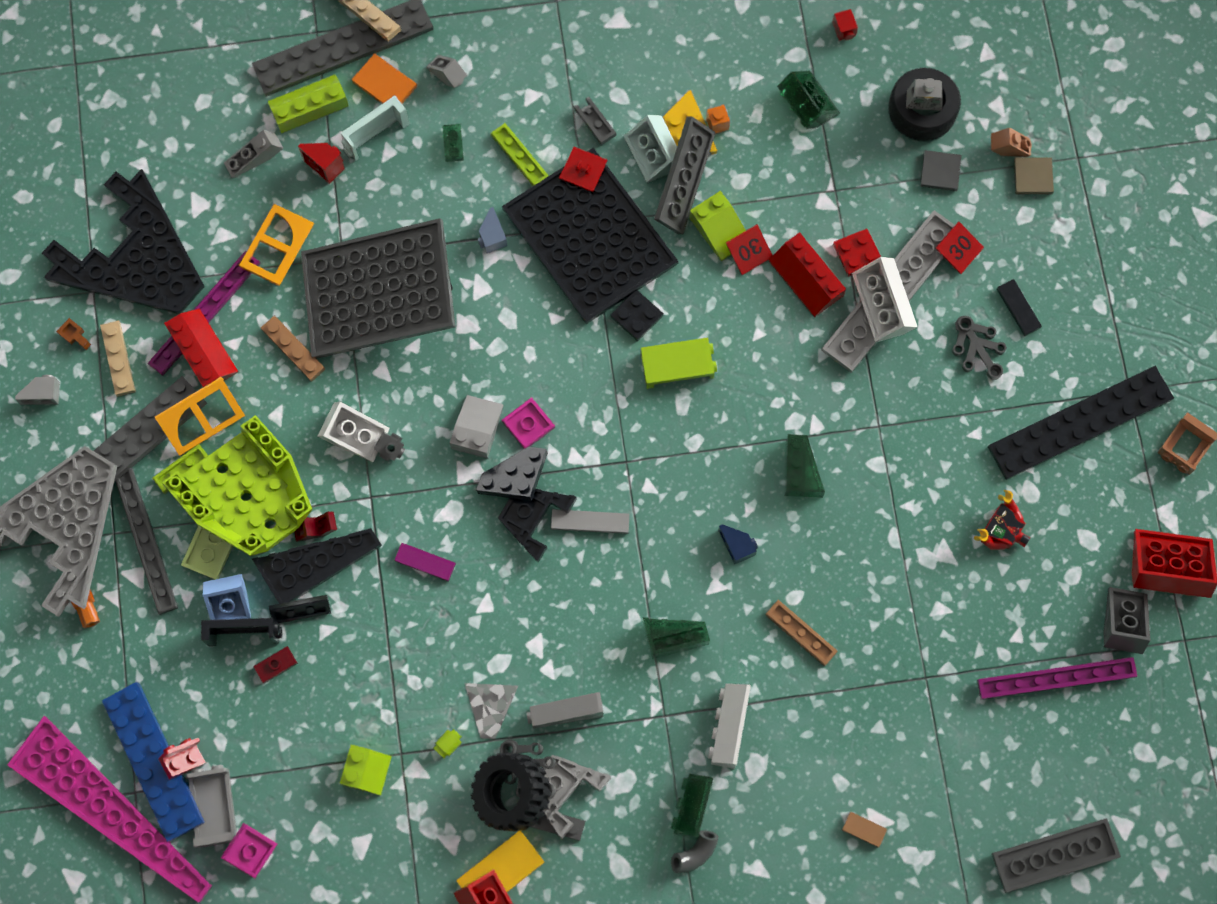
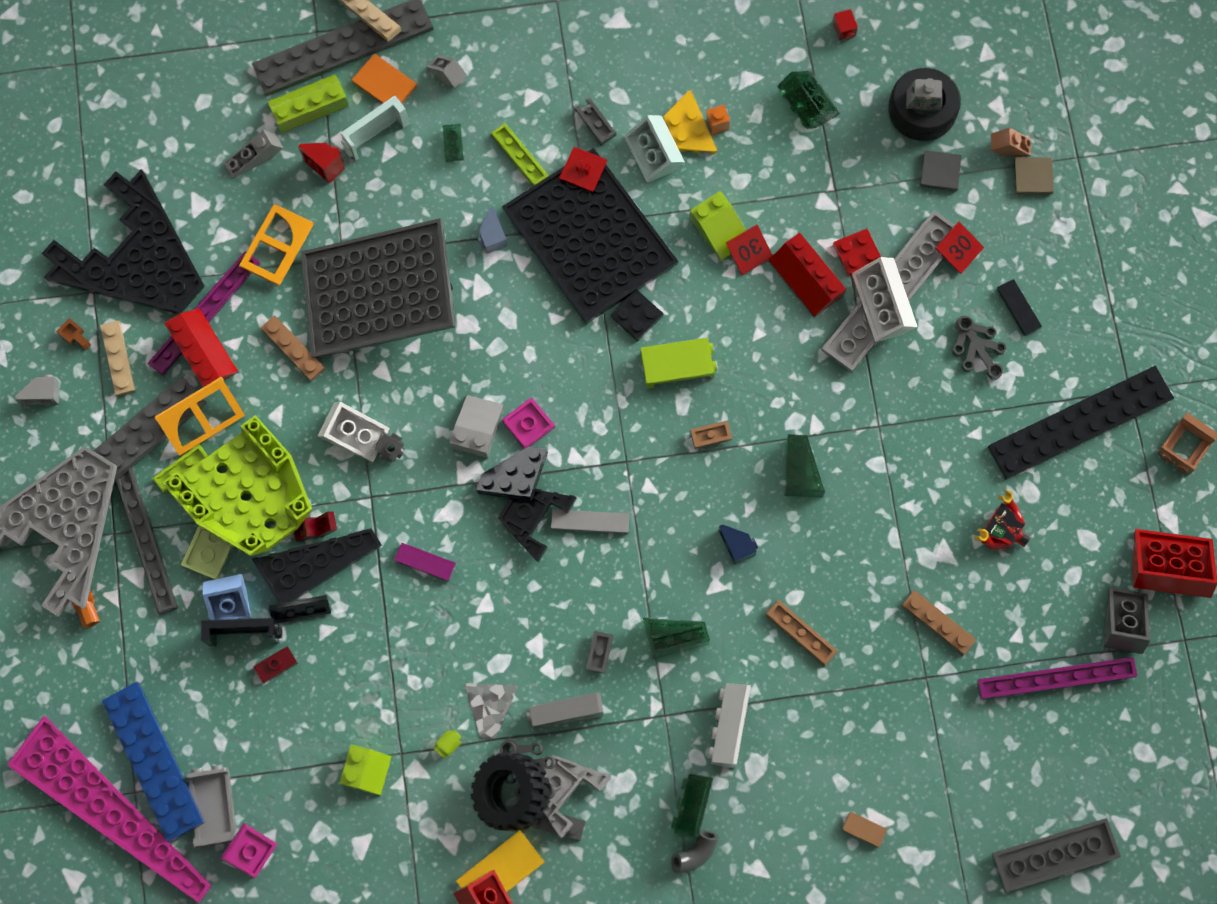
bracket [159,738,206,780] -> none
dark grey plate [654,116,716,235] -> none
none -> dark grey plate [586,631,614,674]
none -> medium nougat plate [690,421,732,449]
none -> medium nougat plate [902,590,977,656]

